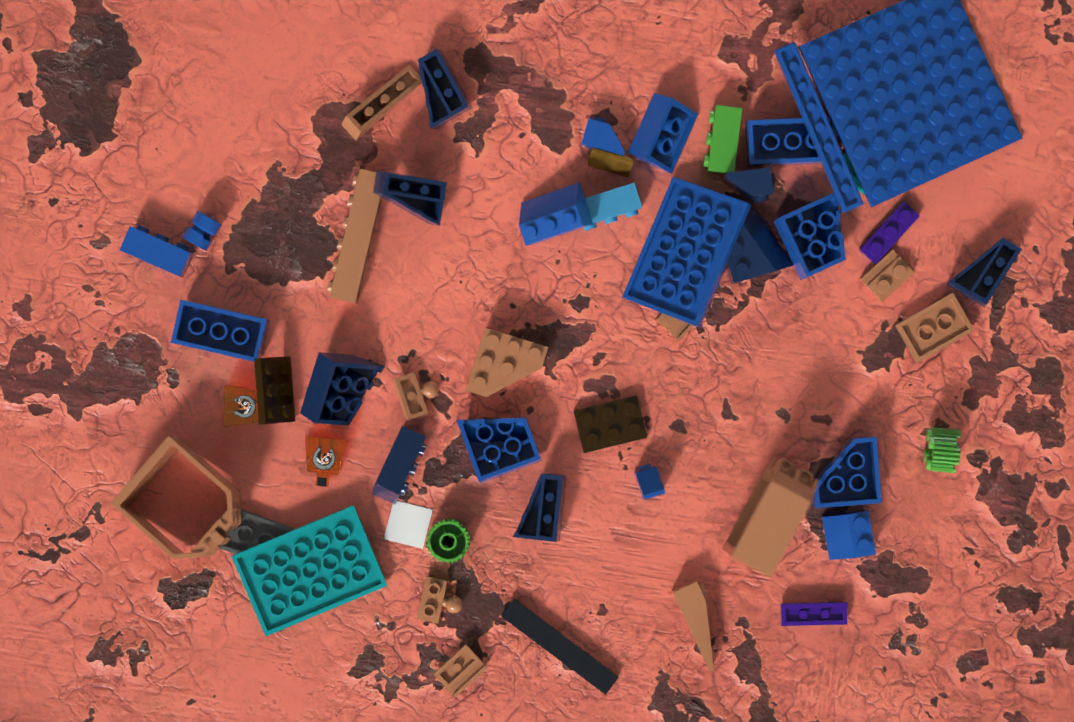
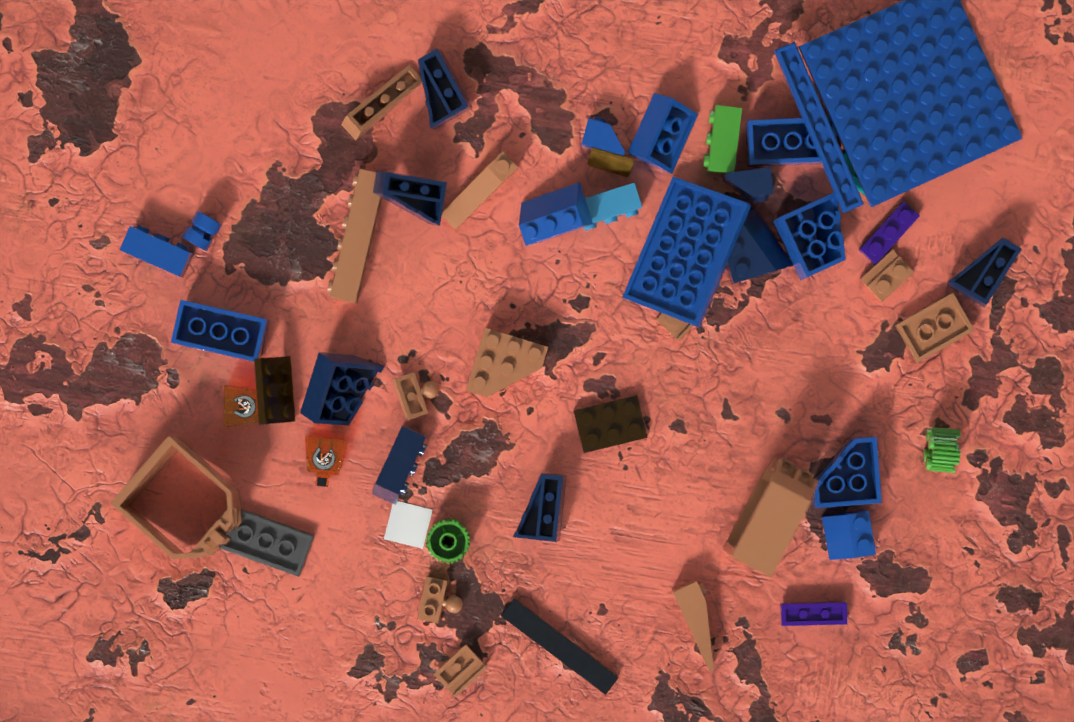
teal plate [231,504,387,637] -> none
blue wedge [457,418,542,483] -> none
blue slope [634,463,666,500] -> none
none -> nougat slope [442,151,518,230]

